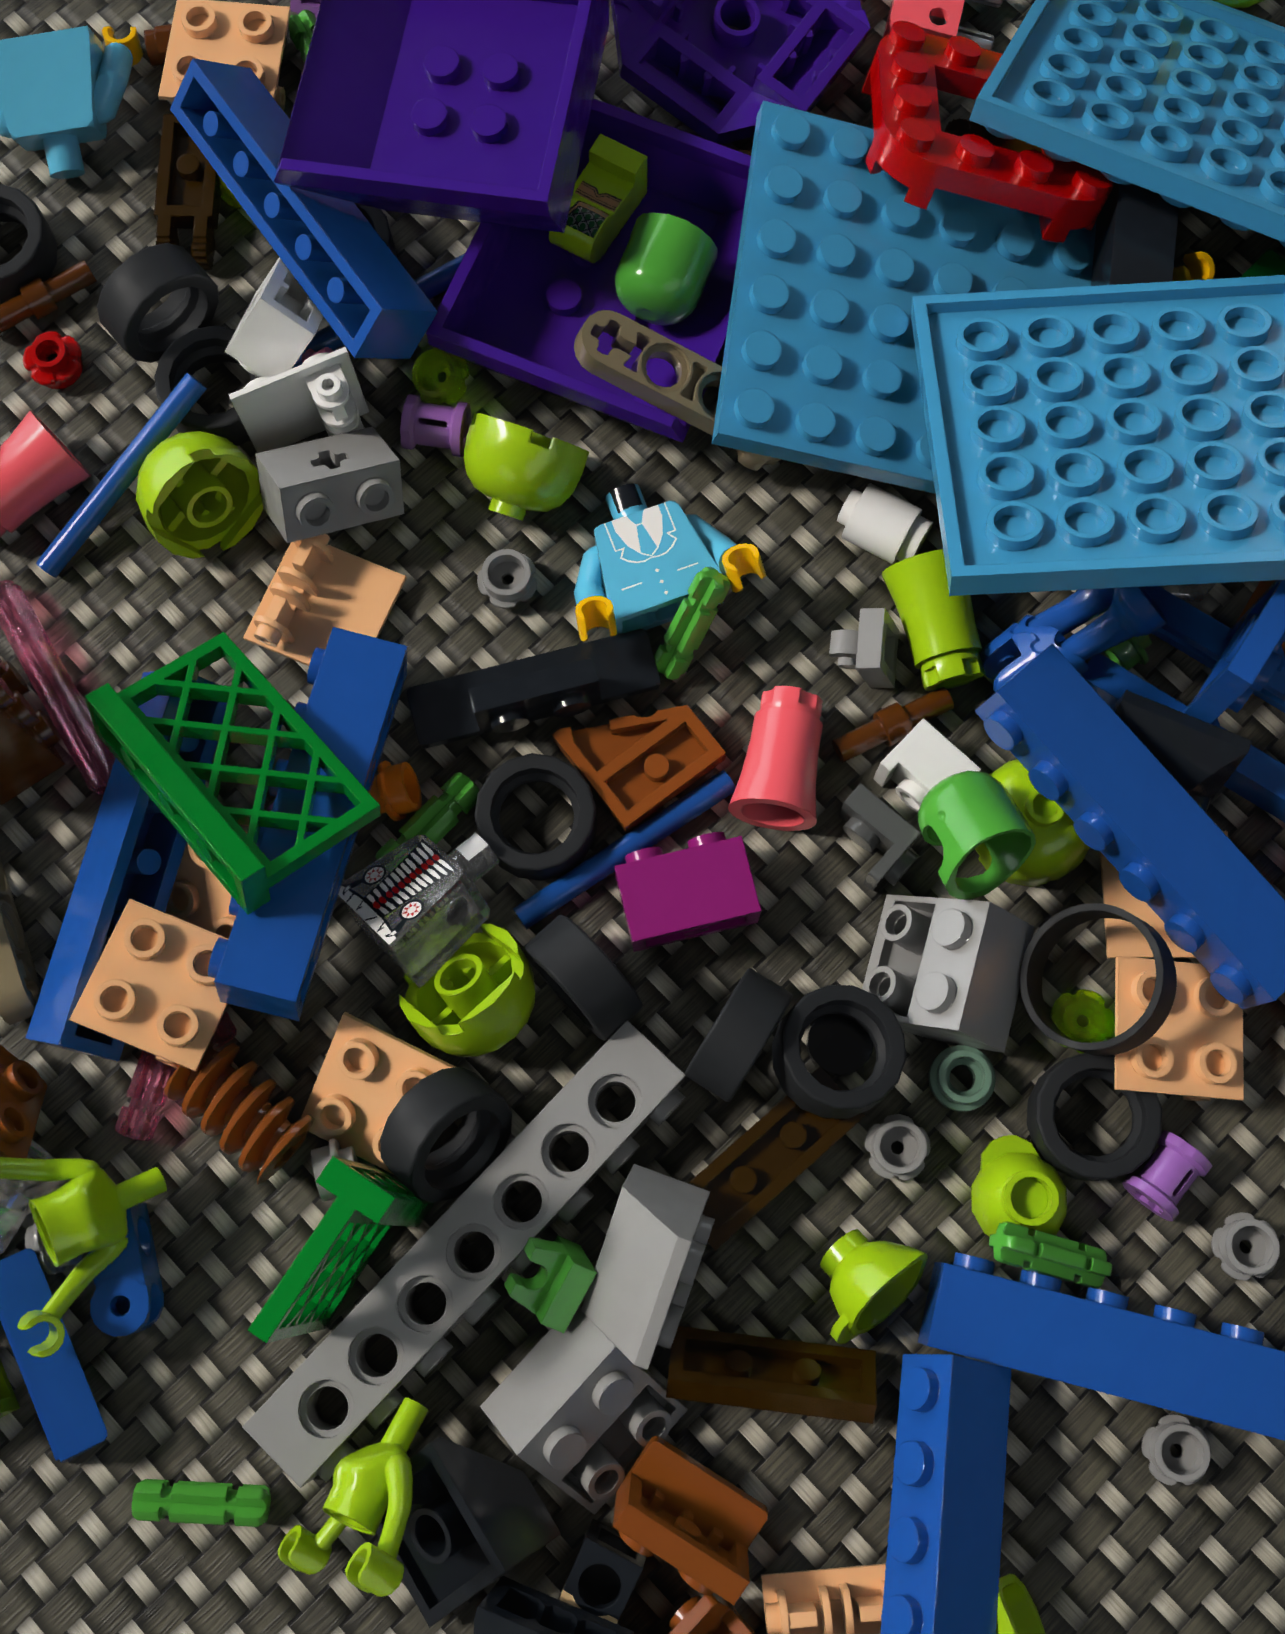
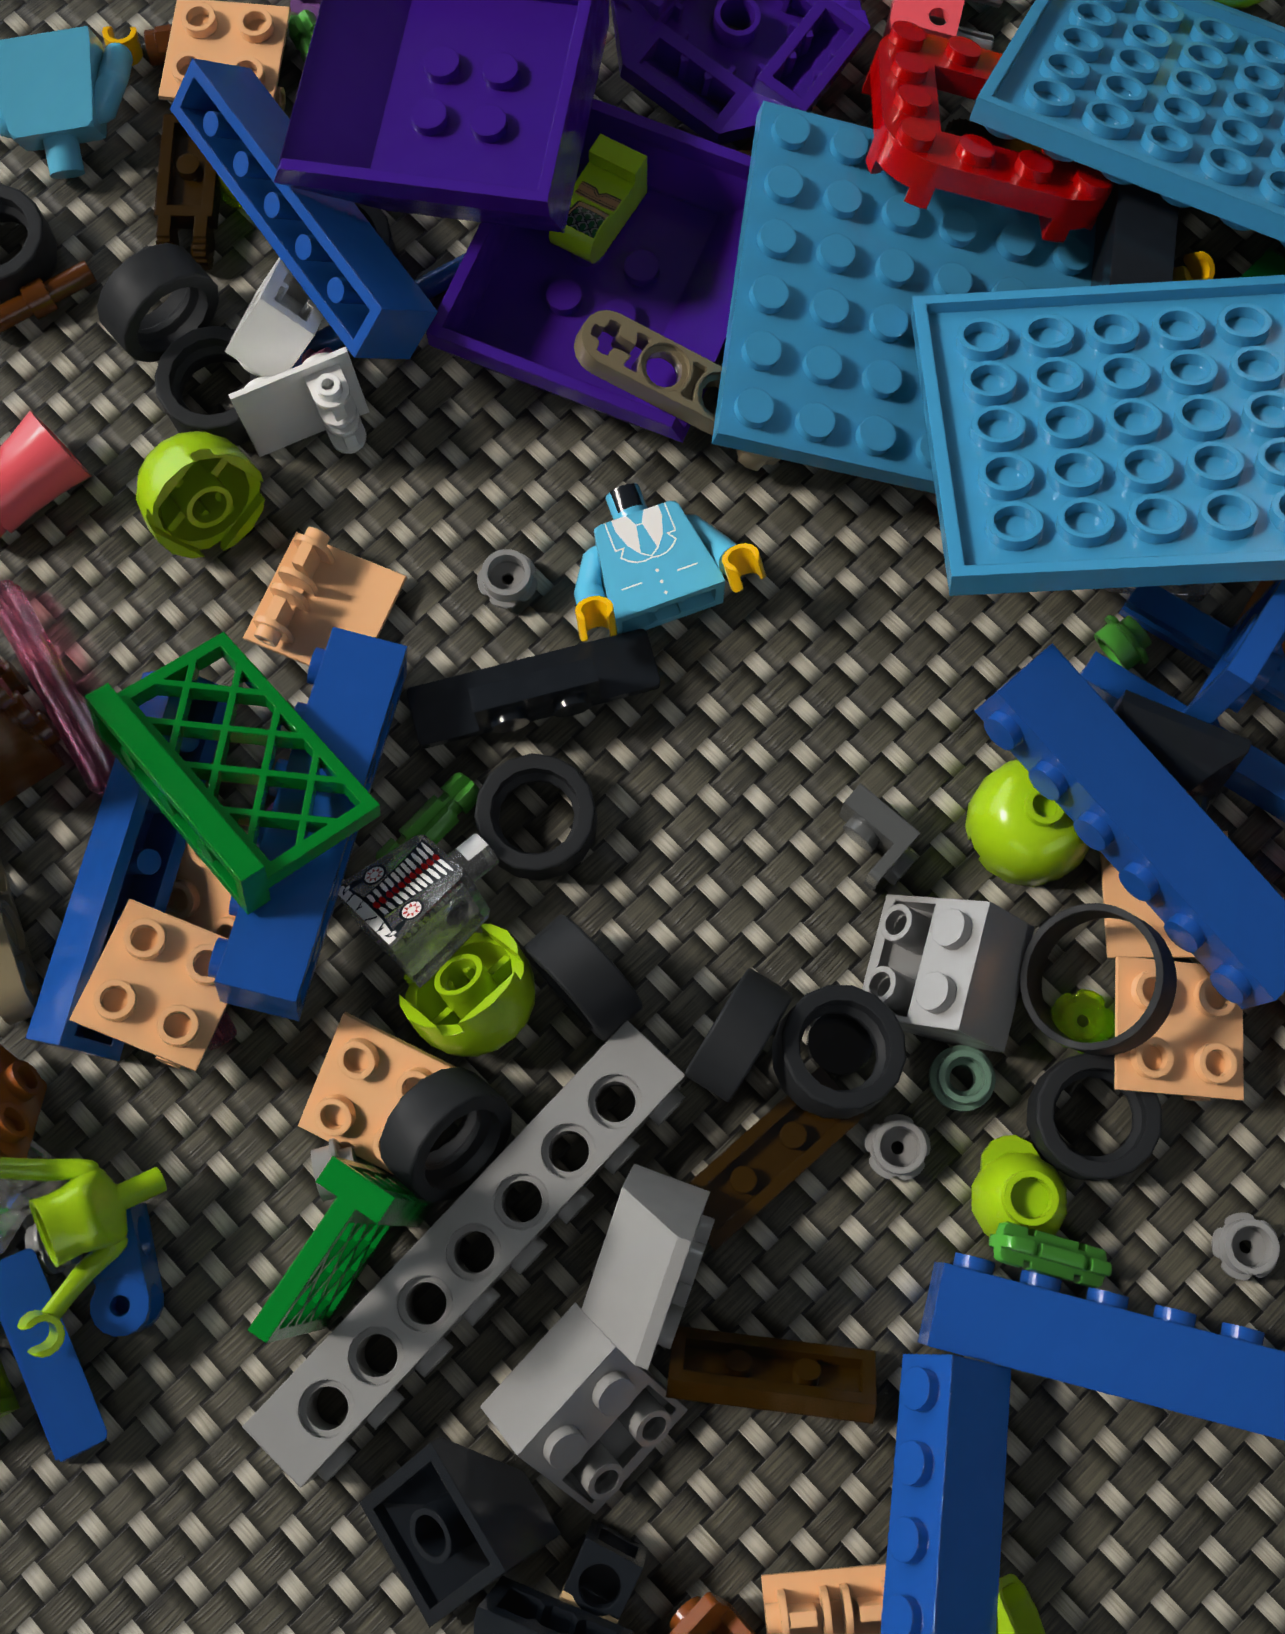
red plate [23,331,83,389] -> none
blue piece [36,373,207,578] -> none
clear pink axle [115,1050,177,1141] -> none
bright green axle [132,1479,271,1527] -> none
dark orange piece [164,1042,314,1185] -> none
light grey brick [255,427,404,543] -> none
lime piece [277,1397,428,1597] -> none
orange plate [370,760,422,821] -> none
medium lavender bush [400,394,471,457] -> none
clear neon green plate [412,348,469,405] -> none
lime cylinder [464,413,589,521] -> none
bright green tile [504,1235,597,1333] -> none
blue piece [513,770,736,930] -> none
dark orange wing [552,705,726,833] -> none
dark orange bracket [613,1436,768,1605] -> none
magenta brick [614,832,761,952] -> none
bright green helmet [615,212,718,326] -> none
bright green axle [654,567,731,680] -> none
coral plant [728,686,823,831] -> none
lime piece [820,1229,928,1345] -> none
light grey tile [829,608,899,688] -> none
reddish brown bar [832,687,954,763] -> none
white brick [837,483,933,564] -> none
white brick [873,718,981,813] -> none
lime plant [881,549,985,691] -> none
bright green helmet [918,771,1036,899] -> none
blue piece [979,587,1167,692] -> none
medium lavender bush [1122,1130,1213,1221] -> none
light grey plate [1142,1414,1211,1486] -> none

